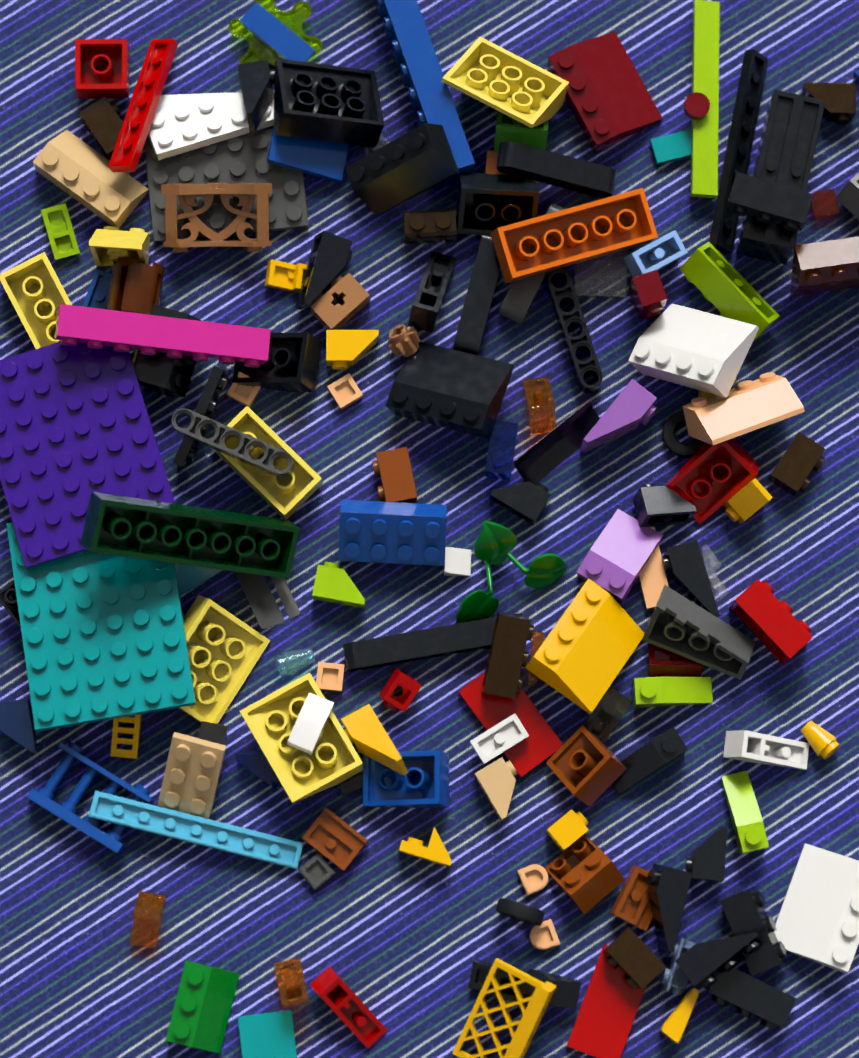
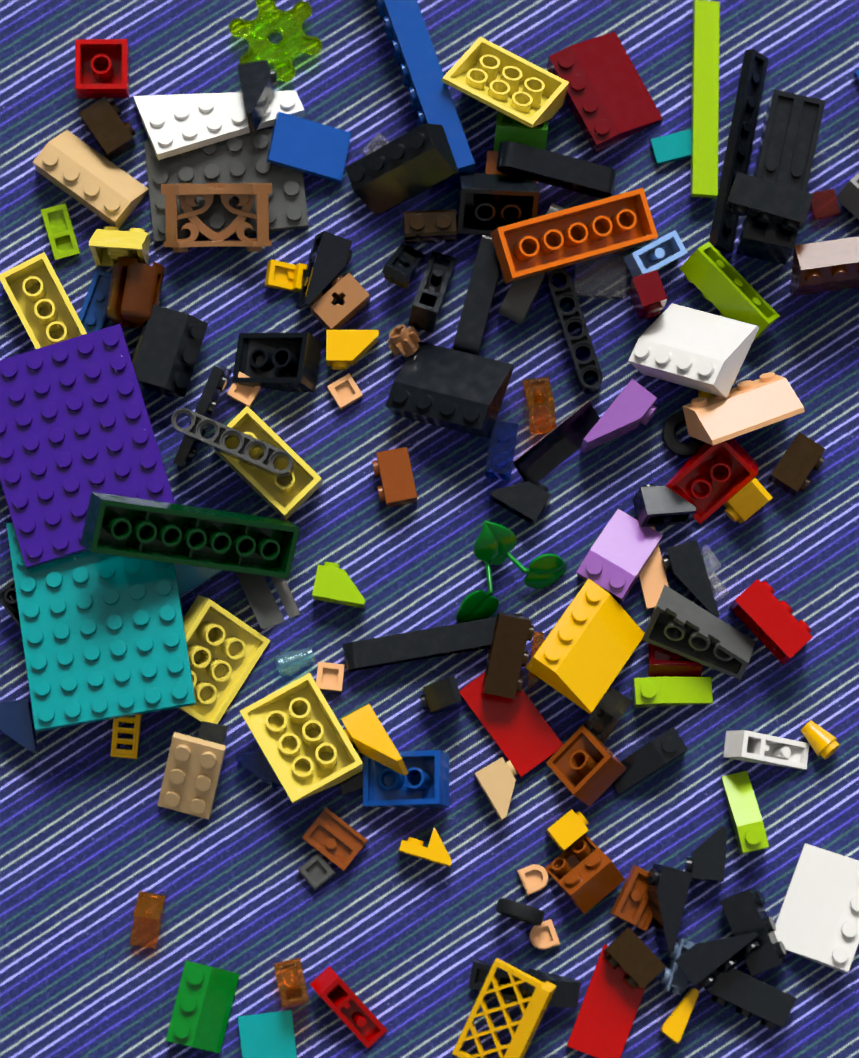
blue fence [27,742,154,855] -> none
dark pink brick [55,304,271,368] -> none
medium azure tile [88,791,303,869] -> none
red plate [108,38,178,172] -> none
blue tile [240,2,315,62] -> none
black slope [274,58,384,147] -> none
white slope [287,692,334,755] -> none
blue brick [338,500,447,566] -> none
red brick [379,667,422,712] -> none
white slope [444,547,471,576] -> none
white plate [470,713,529,764] -> none
dark red tile [683,92,710,120] -> none
dark brown slope [801,83,856,124] -> none
none -> black slope [382,243,425,289]
none -> black slope [419,675,462,715]

